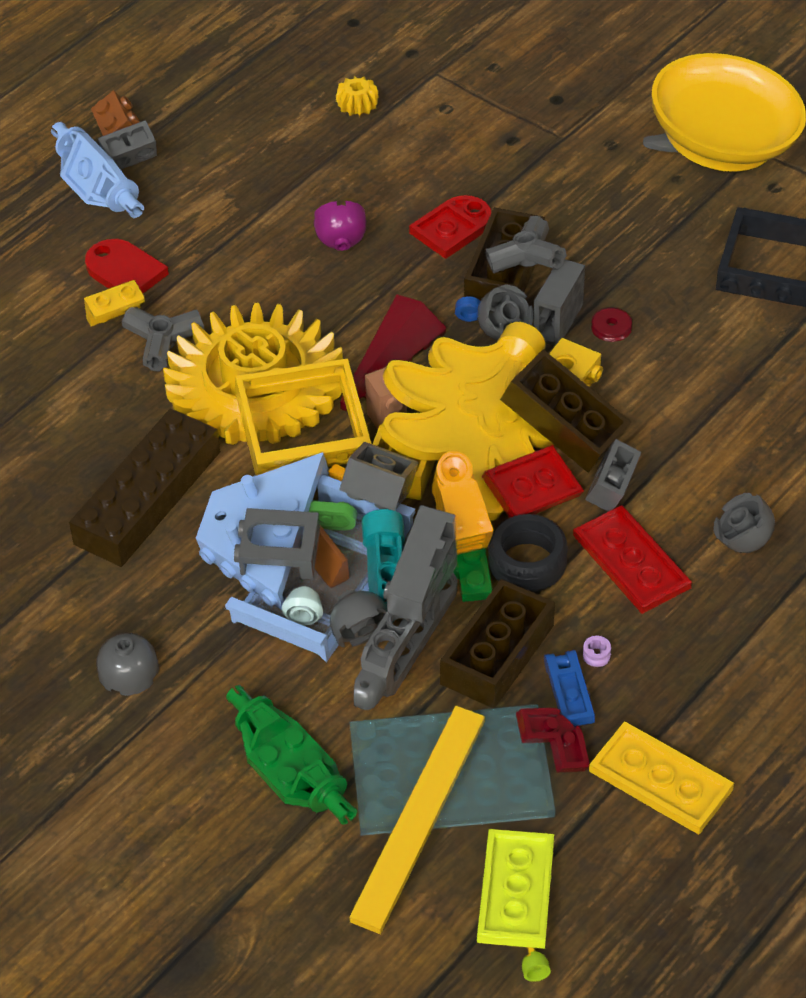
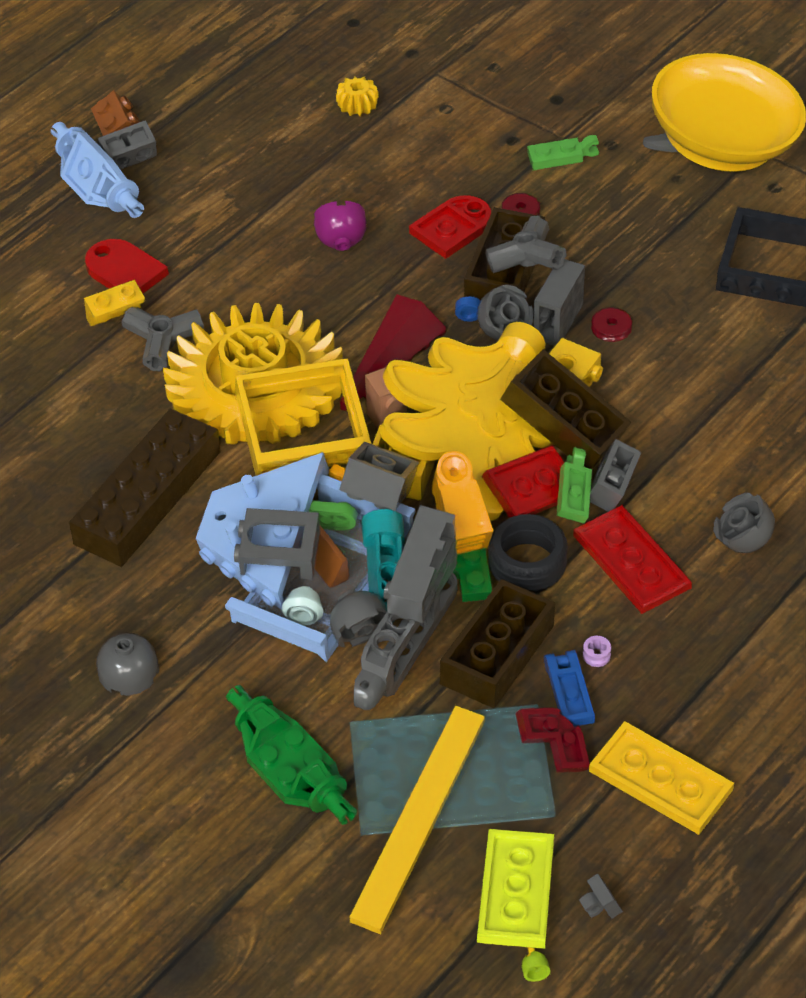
none -> dark red piece [501,193,540,216]
none -> bright green plate [527,135,599,170]
none -> bright green plate [557,447,592,523]
none -> dark grey tile [579,874,623,919]

